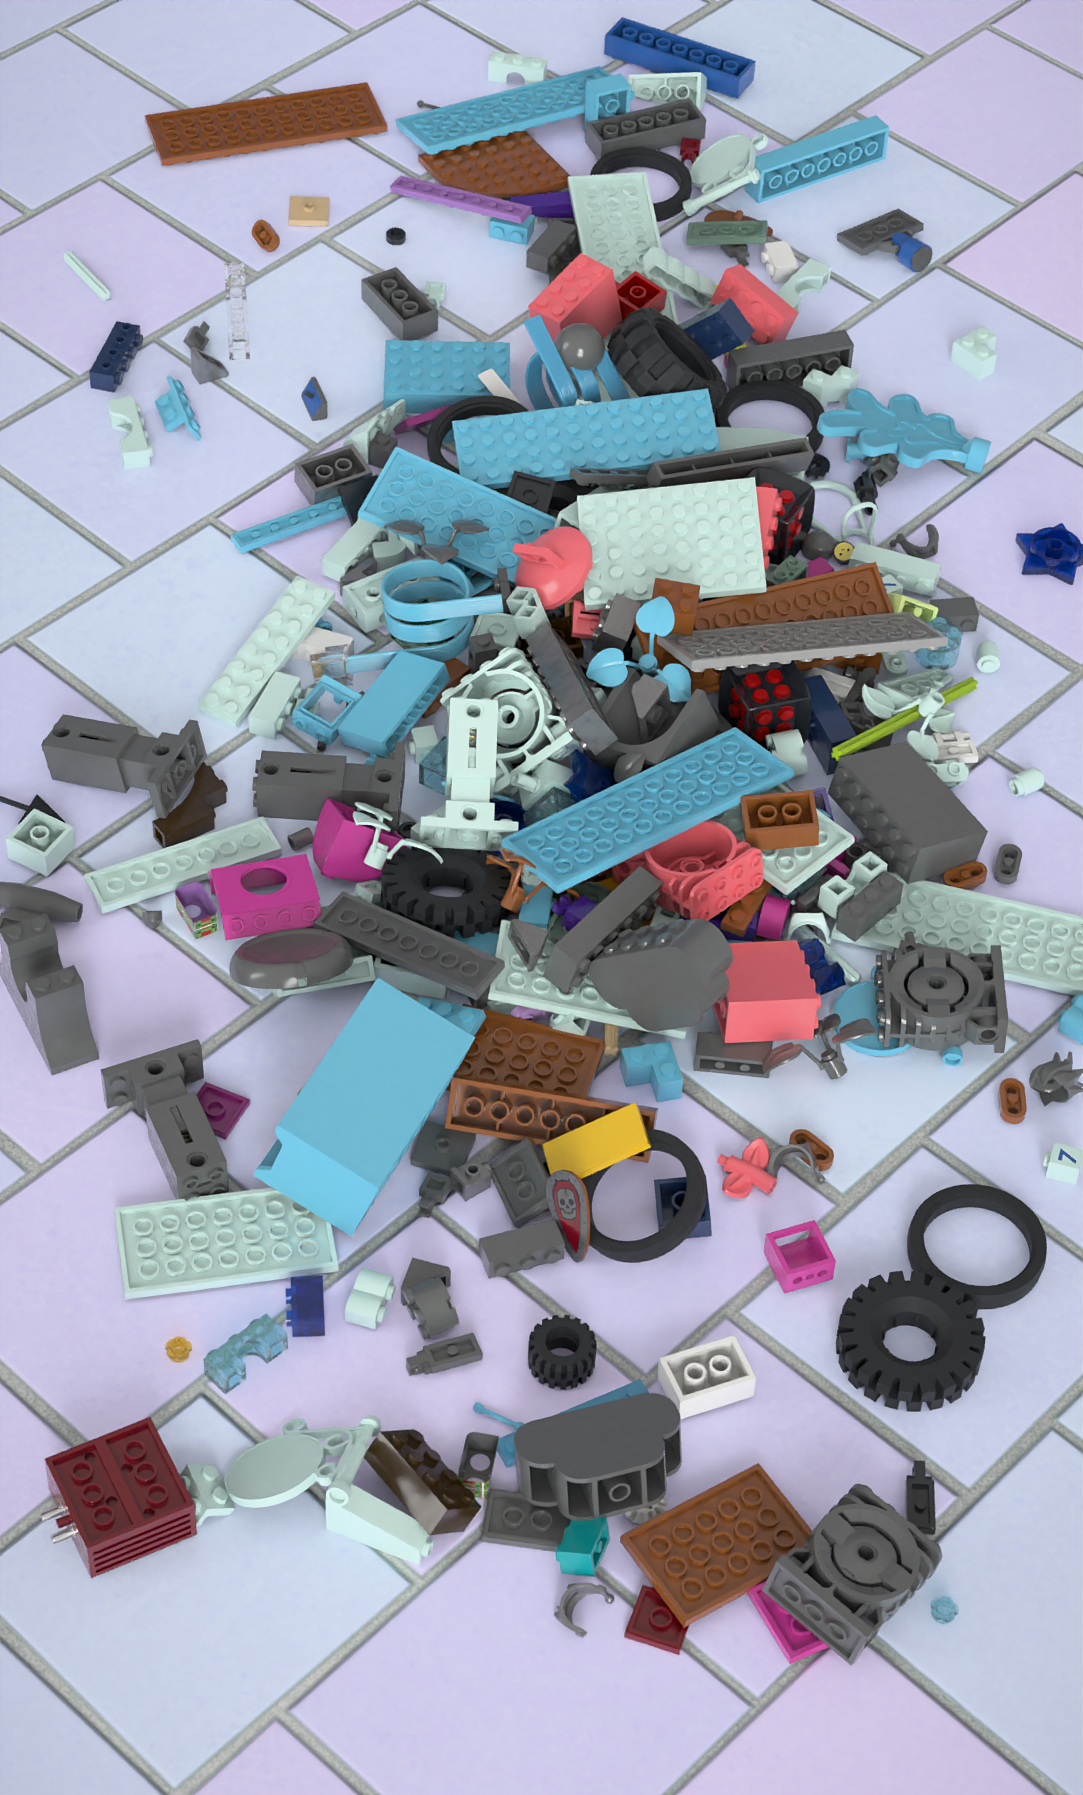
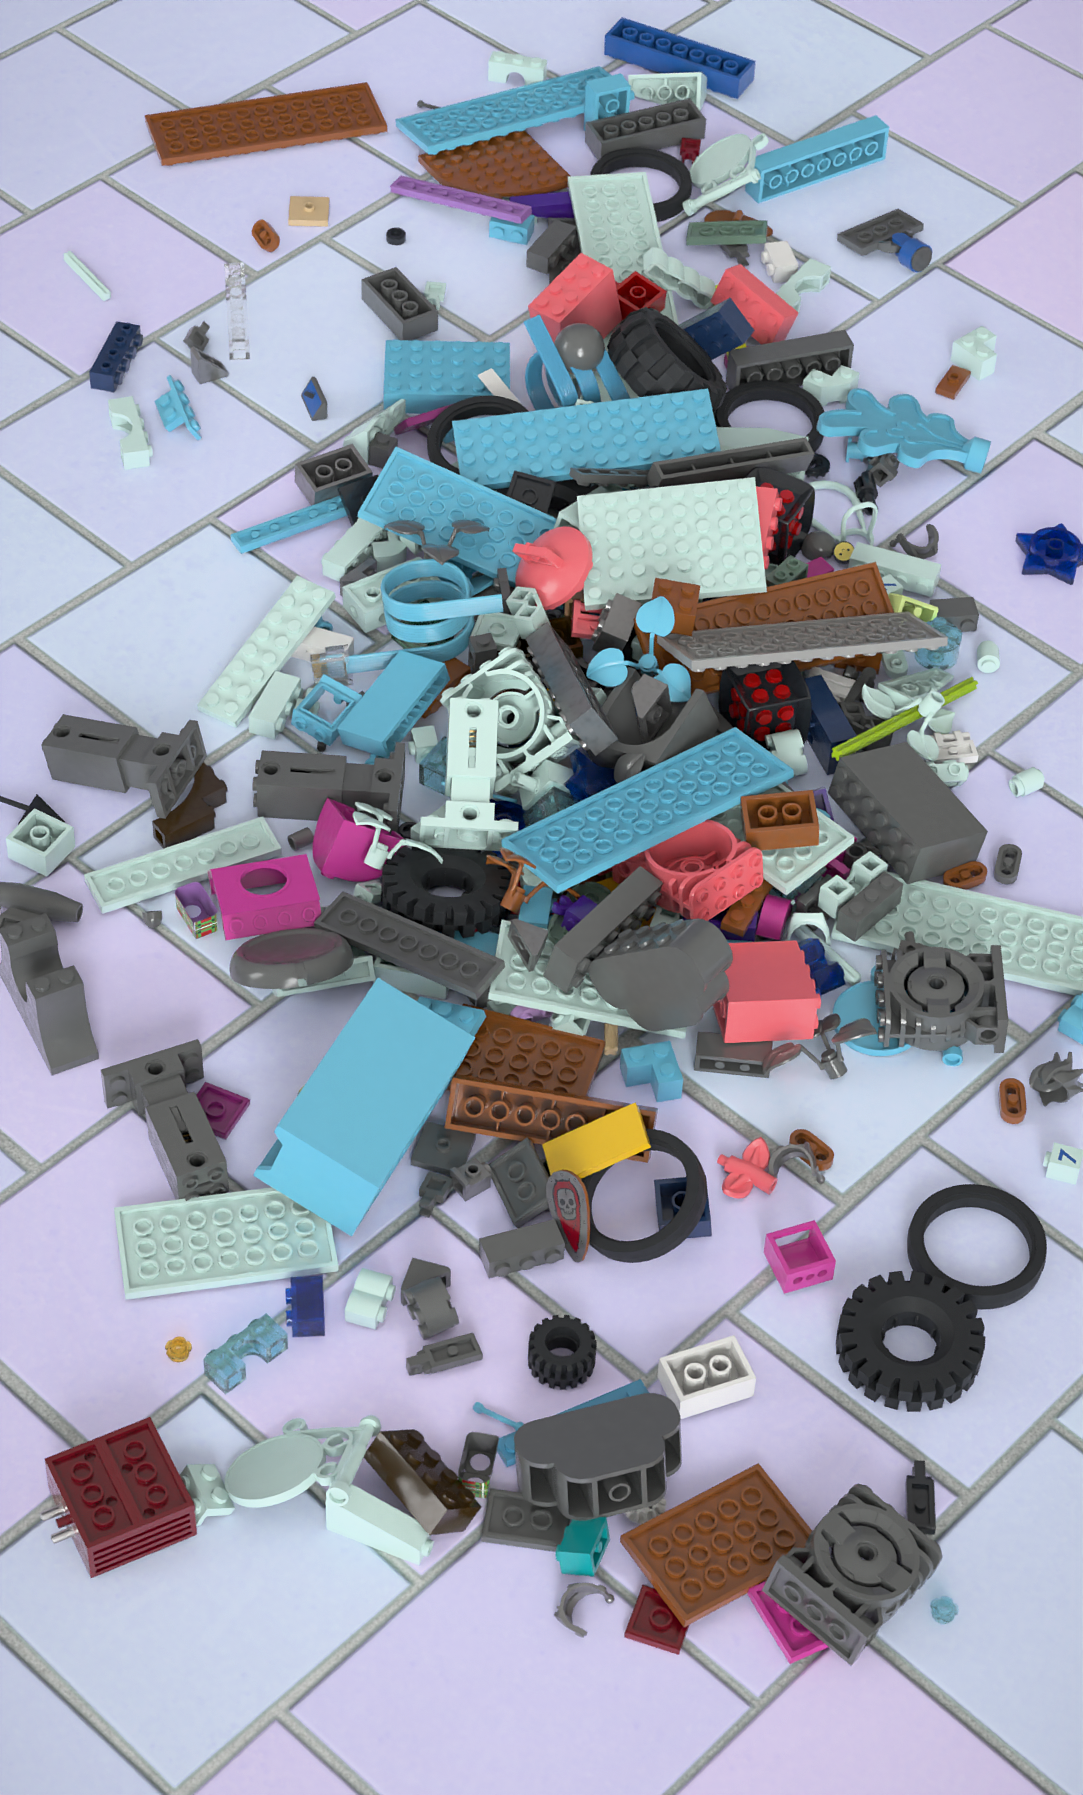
none -> dark orange plate [935,365,971,400]

